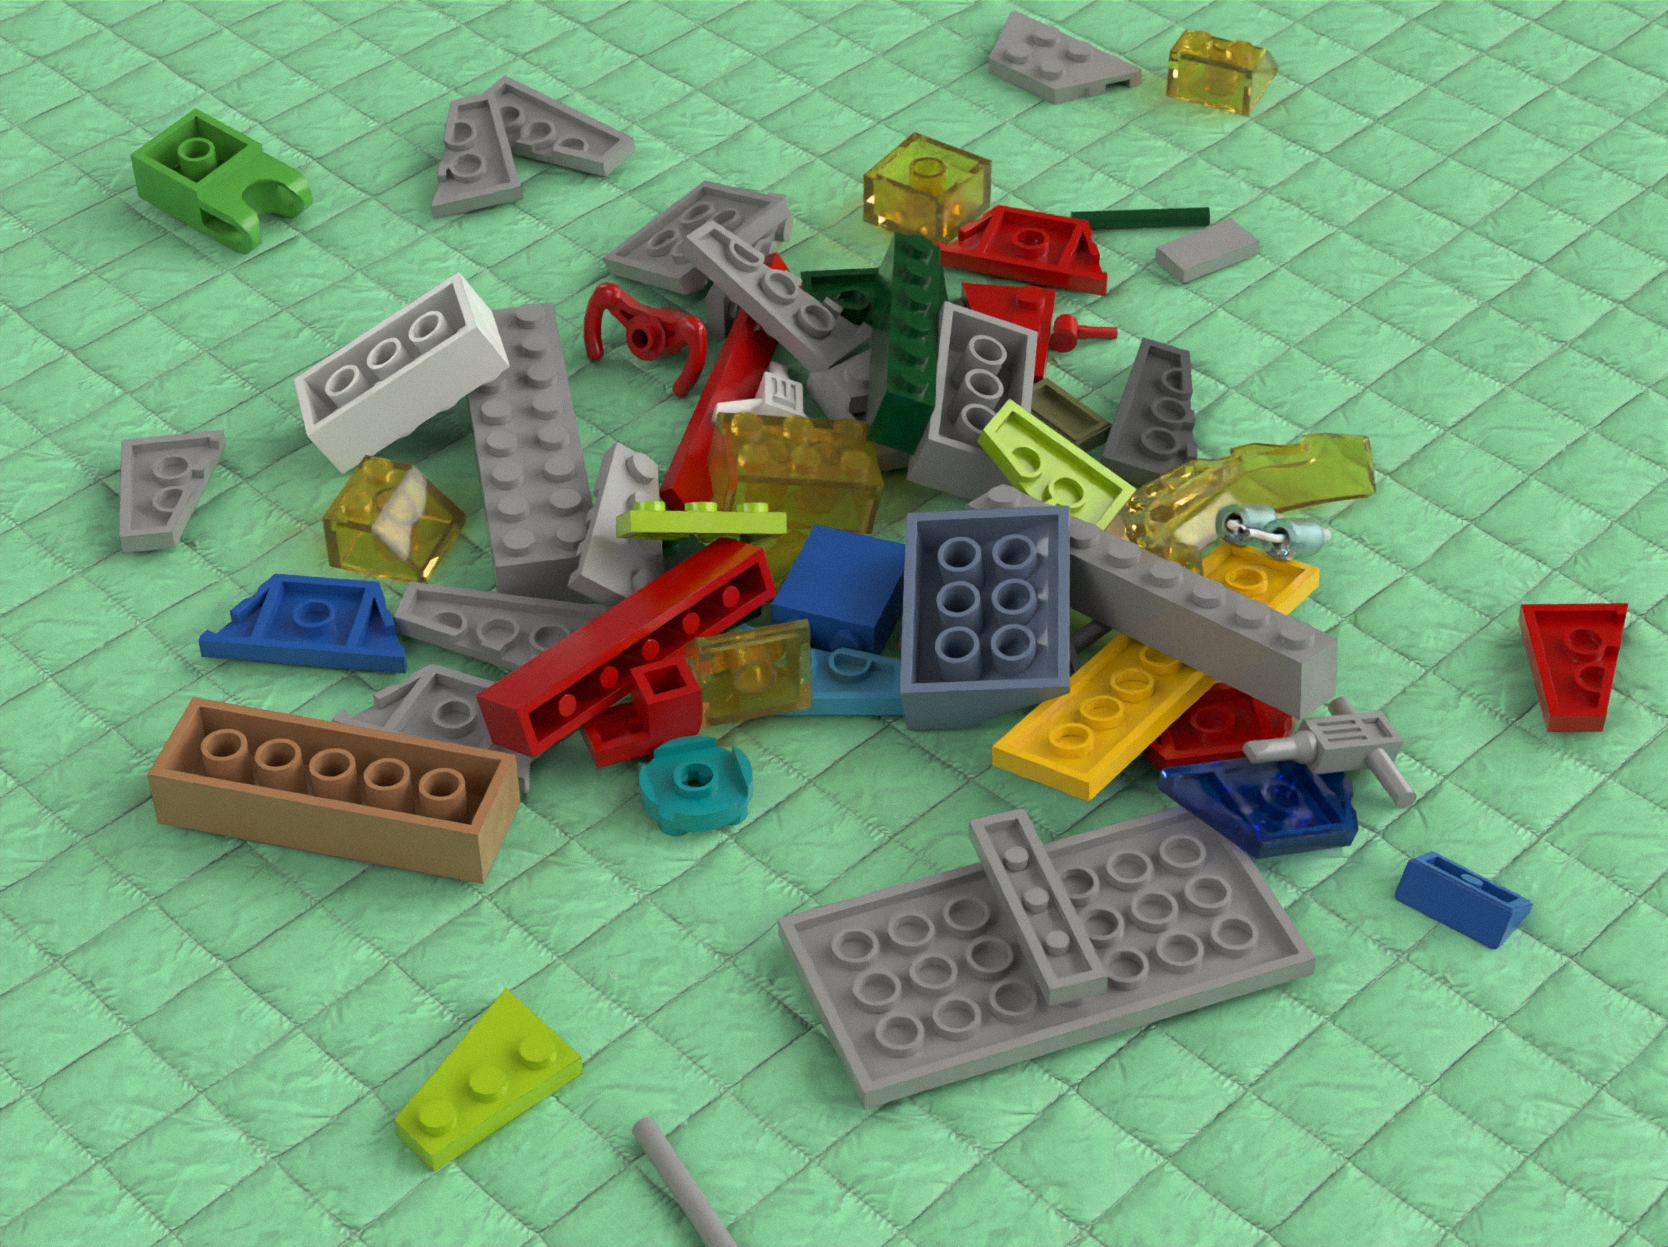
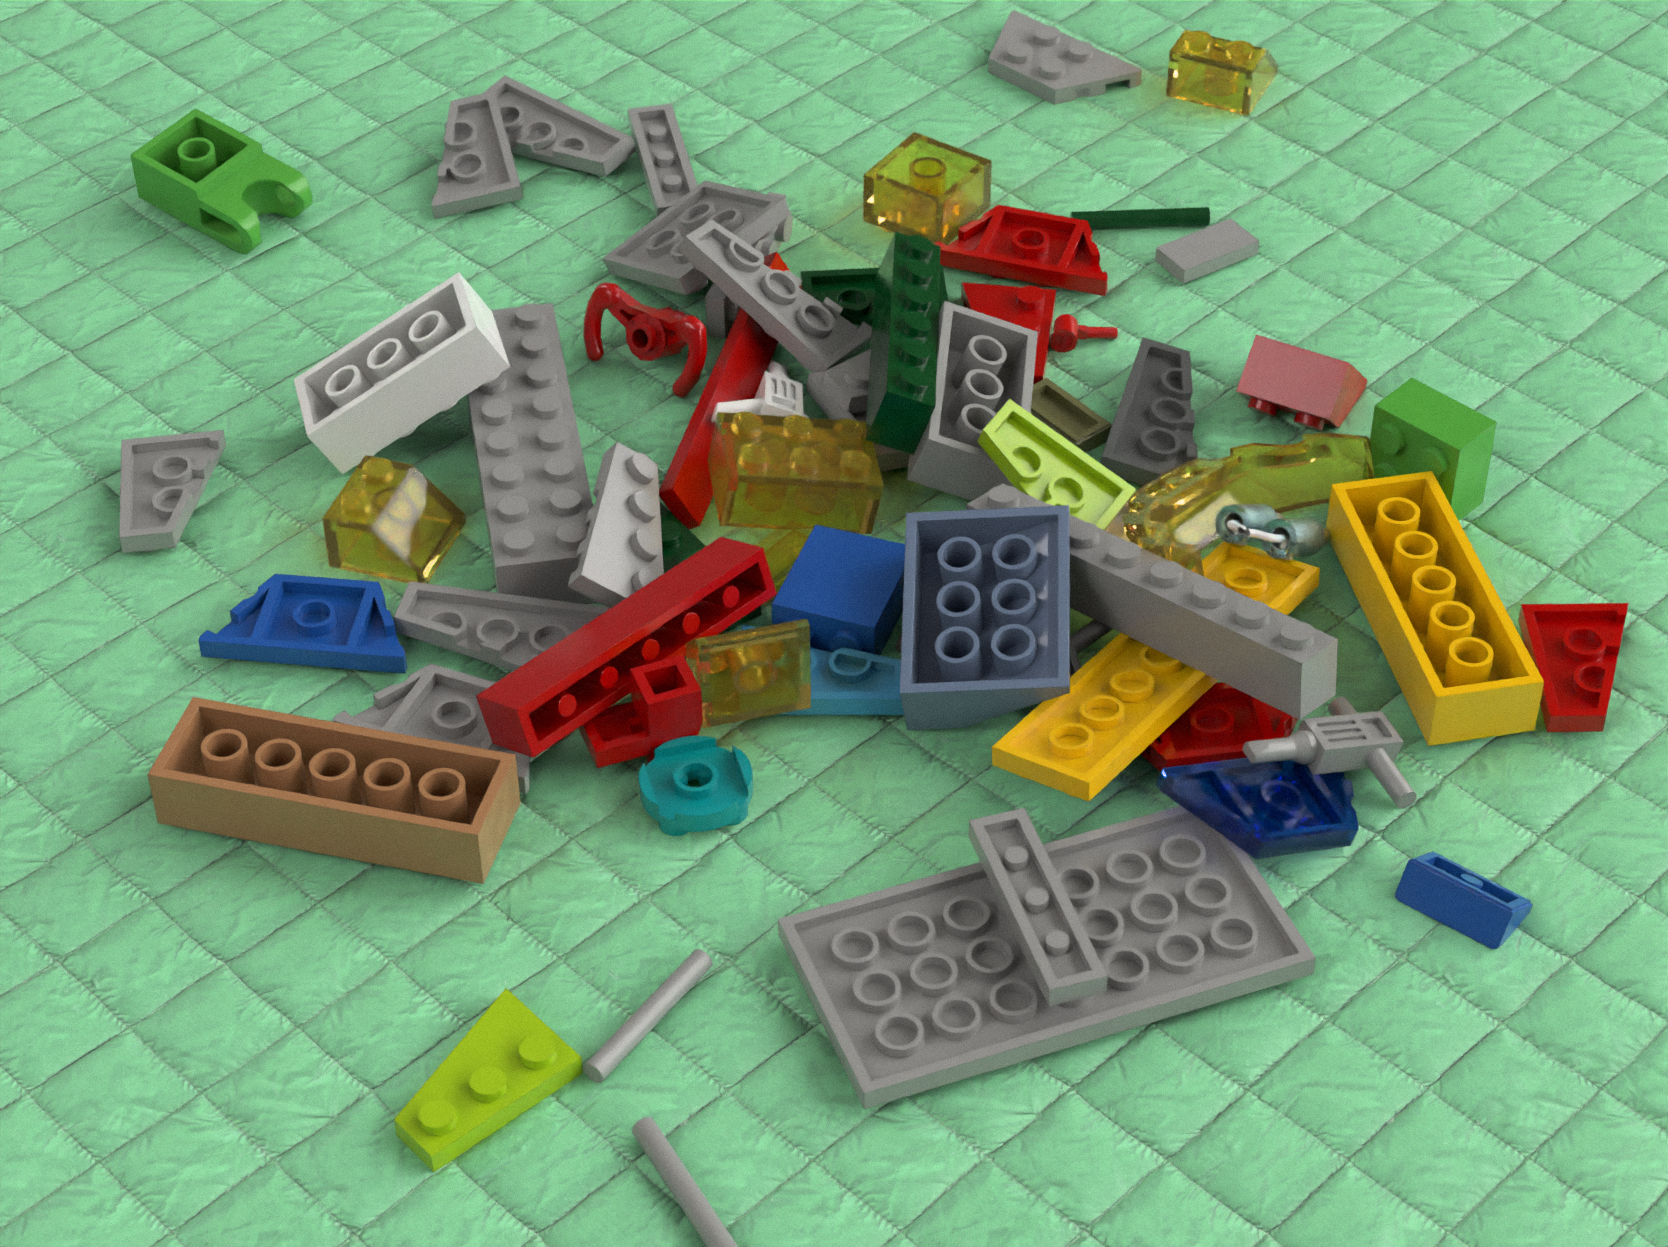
lime wing [616,501,787,545] -> none
none -> light grey bar [583,949,713,1083]
none -> light grey plate [628,104,698,217]
none -> slope [1236,334,1368,431]
none -> yellow brick [1326,471,1544,746]
none -> bright green brick [1364,378,1497,521]

